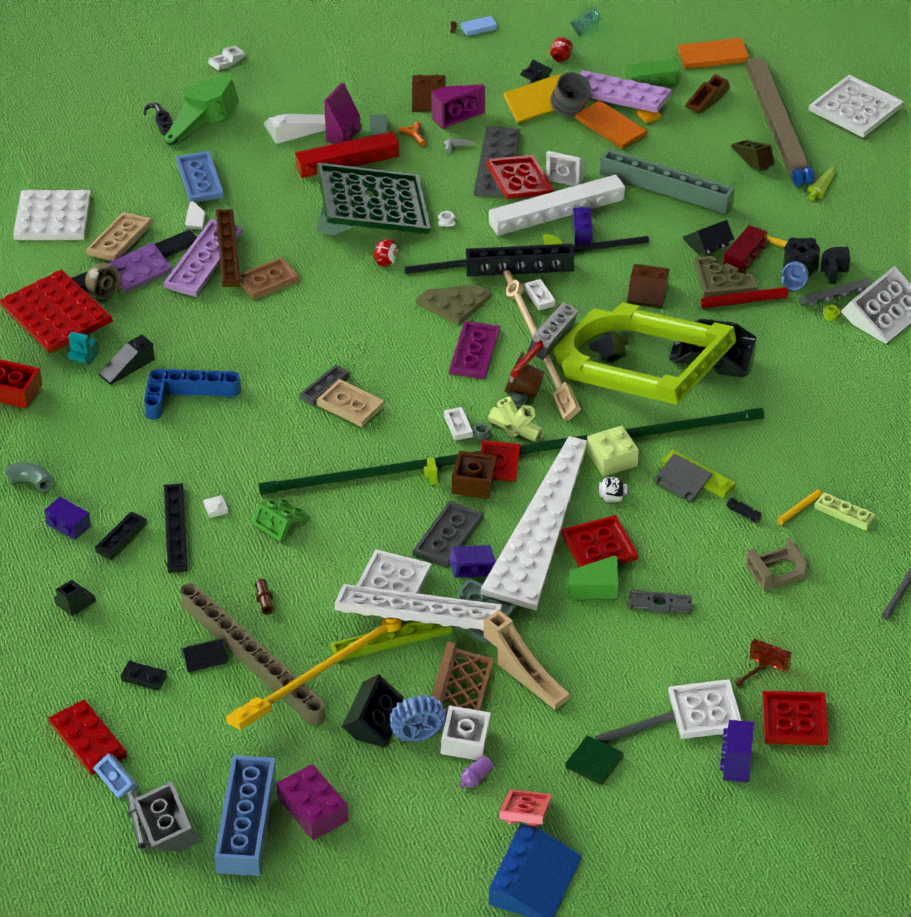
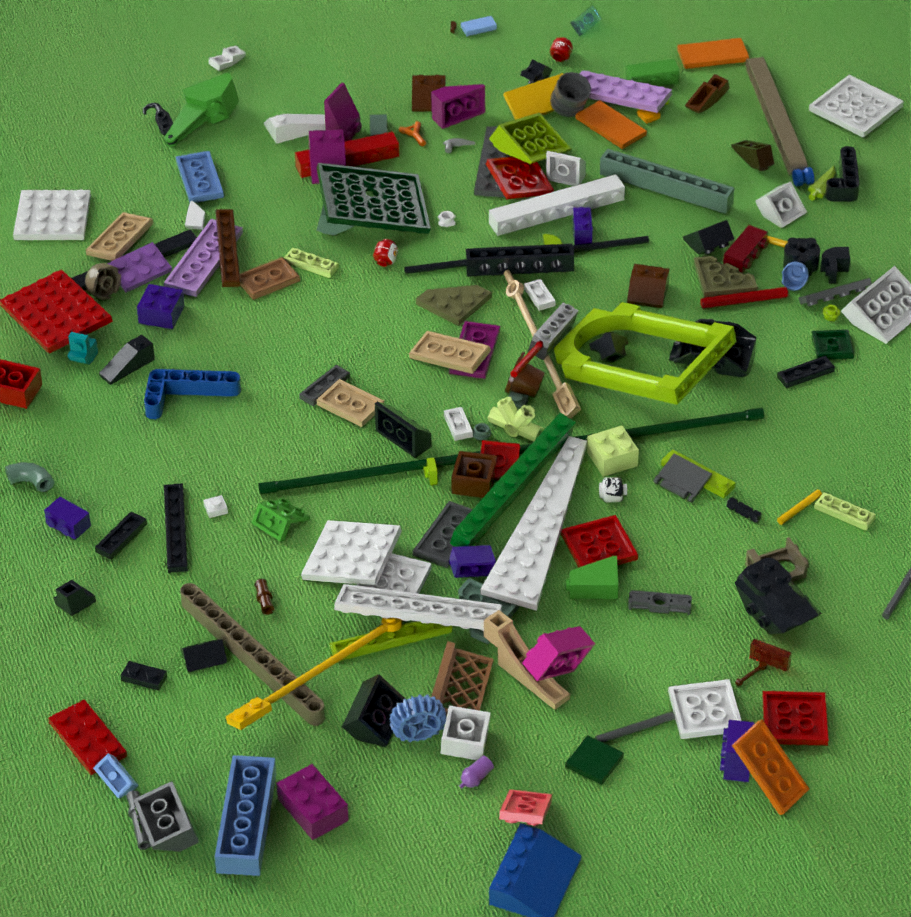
none -> dark purple brick [137,284,185,329]
none -> yellowish green tile [284,248,339,278]
none -> white plate [301,520,402,586]
none -> magenta slope [308,130,346,184]
none -> black slope [375,401,432,458]
none -> tan tile [409,331,491,374]
none -> green brick [450,412,576,547]
none -> lime slope [489,113,572,164]
none -> dark pink brick [522,626,595,681]
none -> orange tile [732,720,809,815]
none -> black slope [735,558,822,634]
none -> white slope [755,182,807,228]
none -> black tile [777,356,835,388]
none -> dark green tile [811,329,854,360]
none -> black beam [825,146,859,202]

